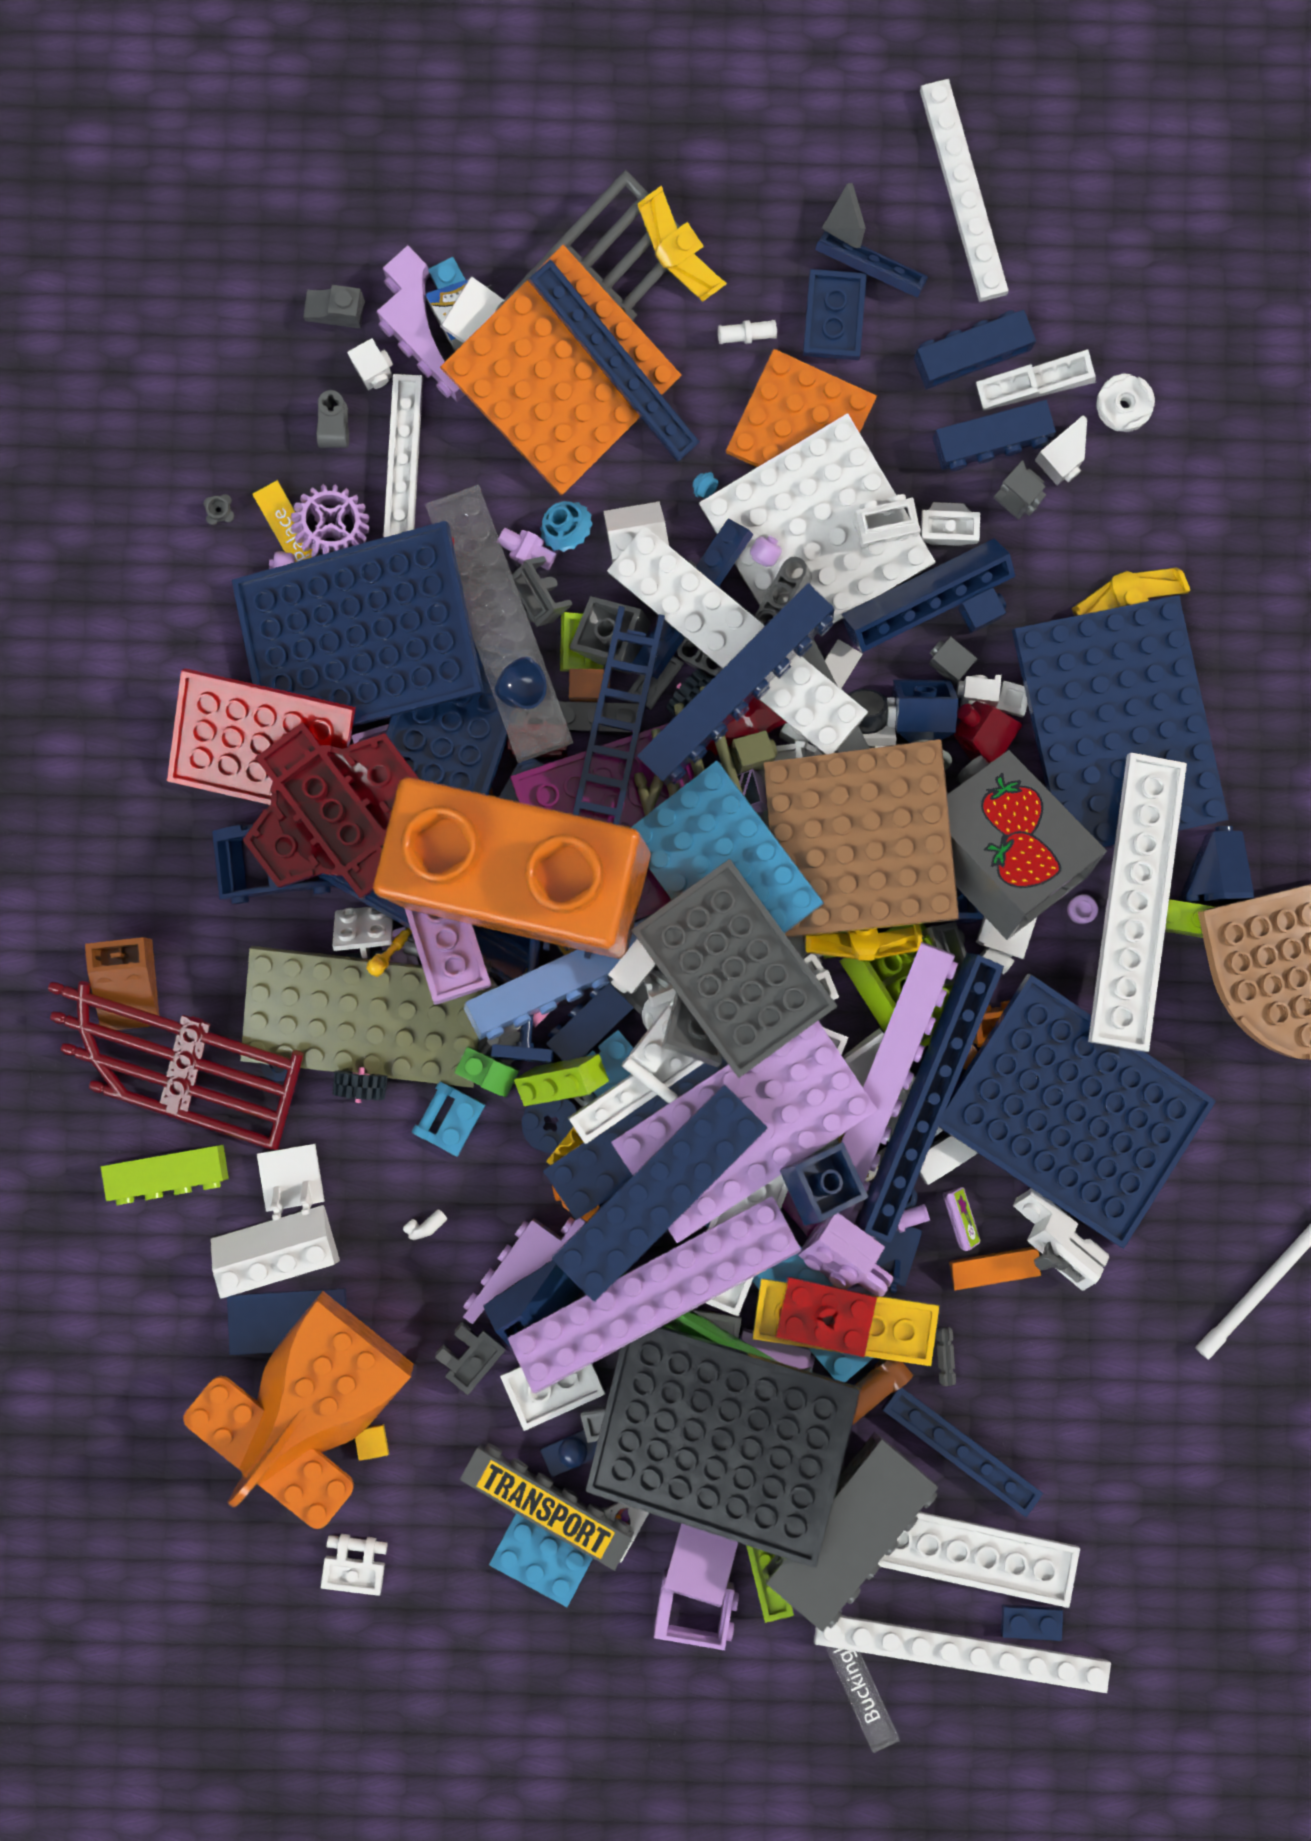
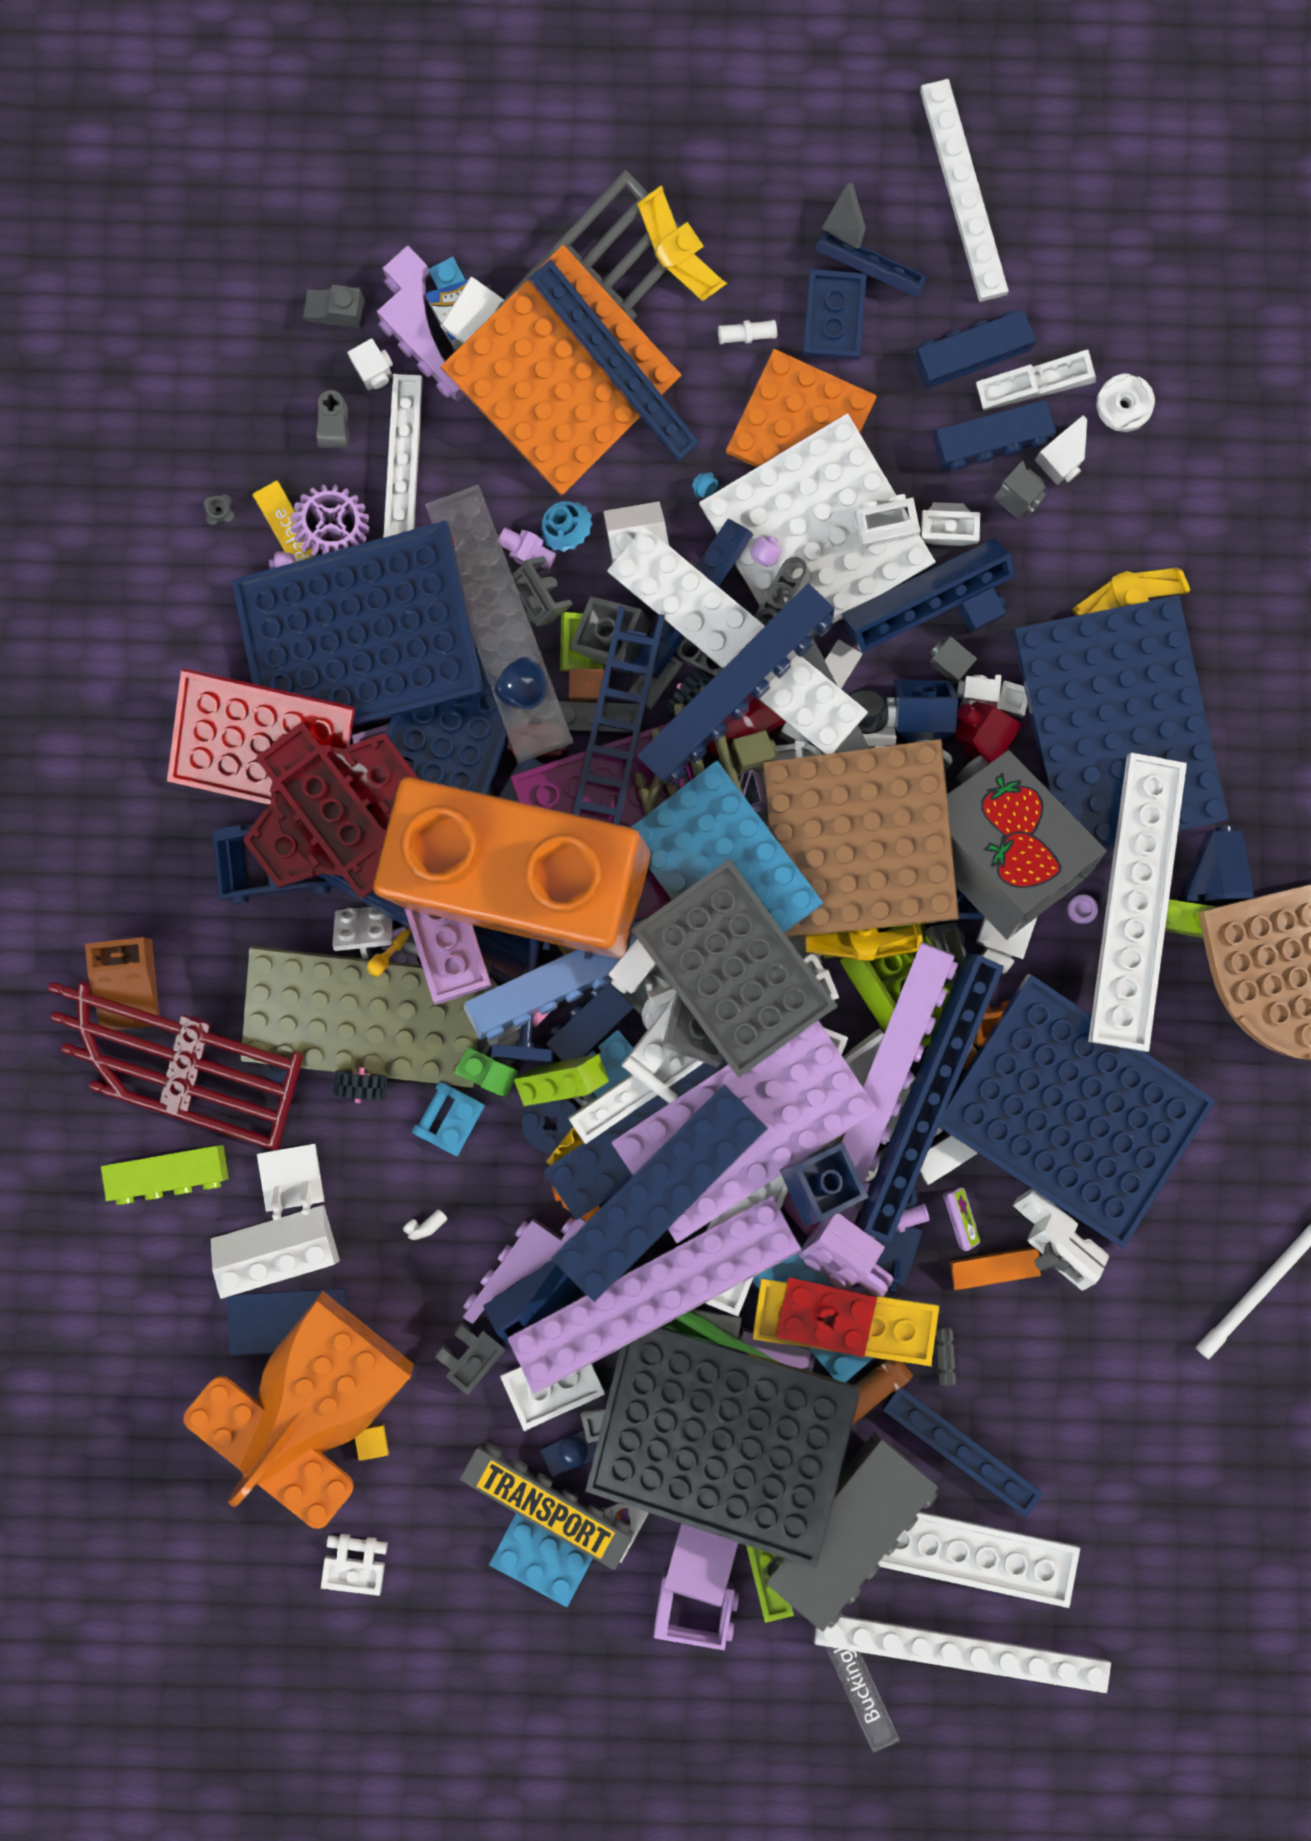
dark blue plate [1001,1604,1063,1641] -> none

